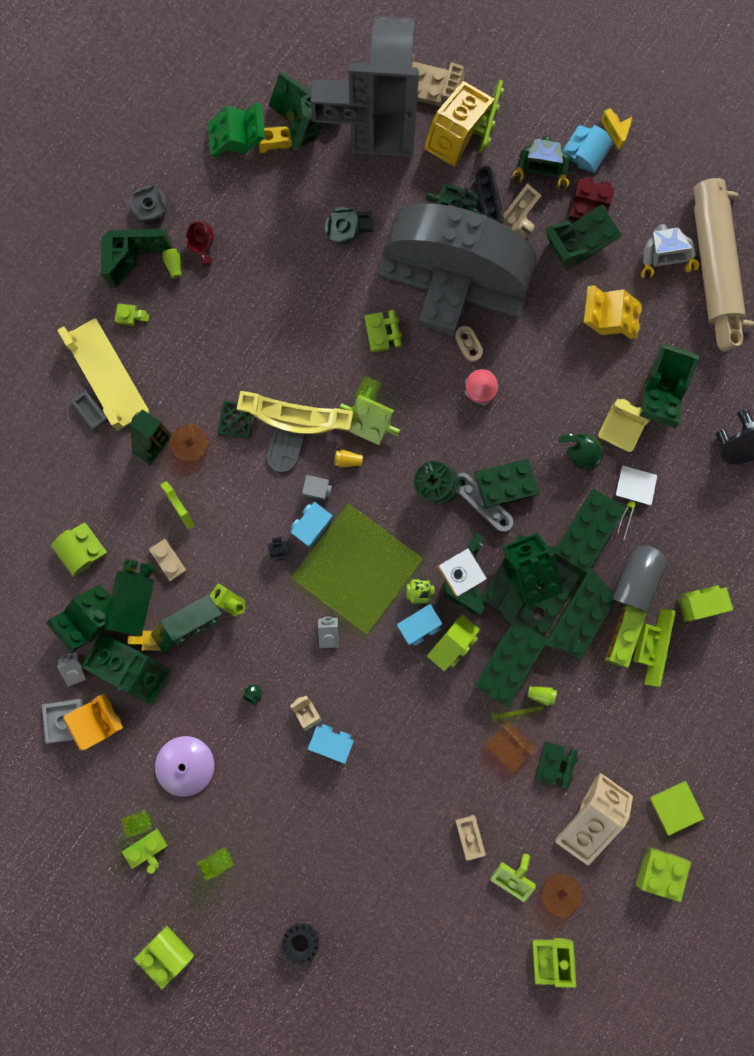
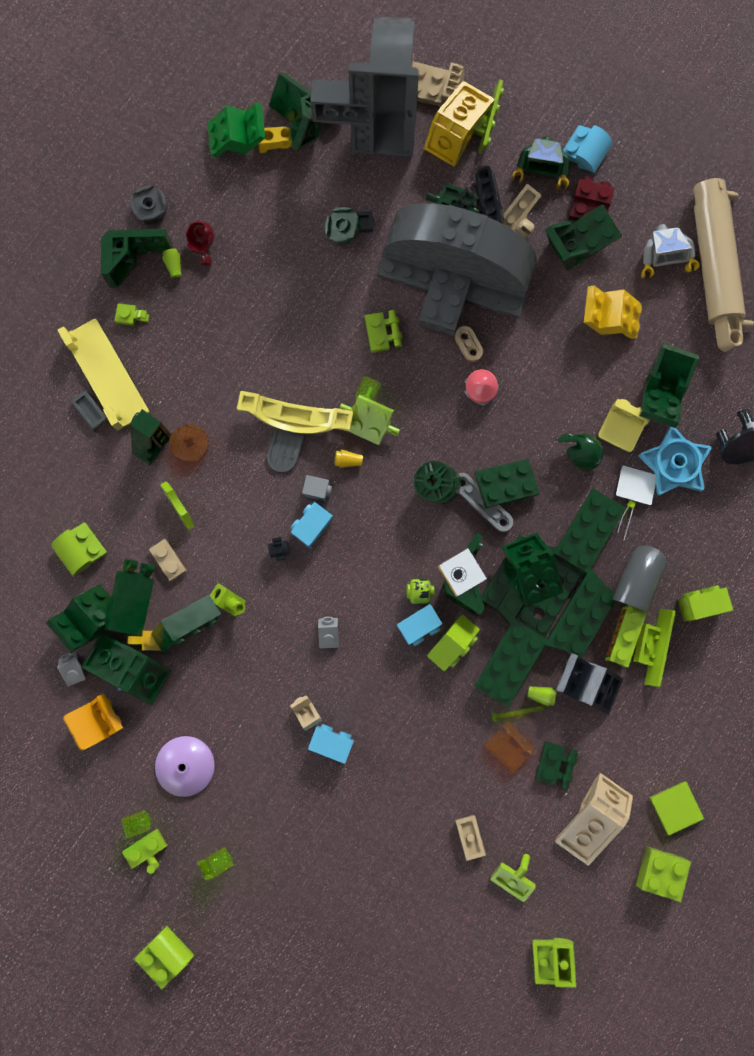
light grey tile [42,699,83,744] -> none
dark green window [218,401,253,439] -> none
dark green plate [242,684,262,705] -> none
black tyre [282,923,319,964] -> none
clear neon green piece [291,503,423,635] -> none
clear orange plate [541,873,582,917] -> none
yellow slope [601,108,632,150] -> none
none -> black bracket [557,653,623,715]
none -> medium azure plate [639,427,711,496]

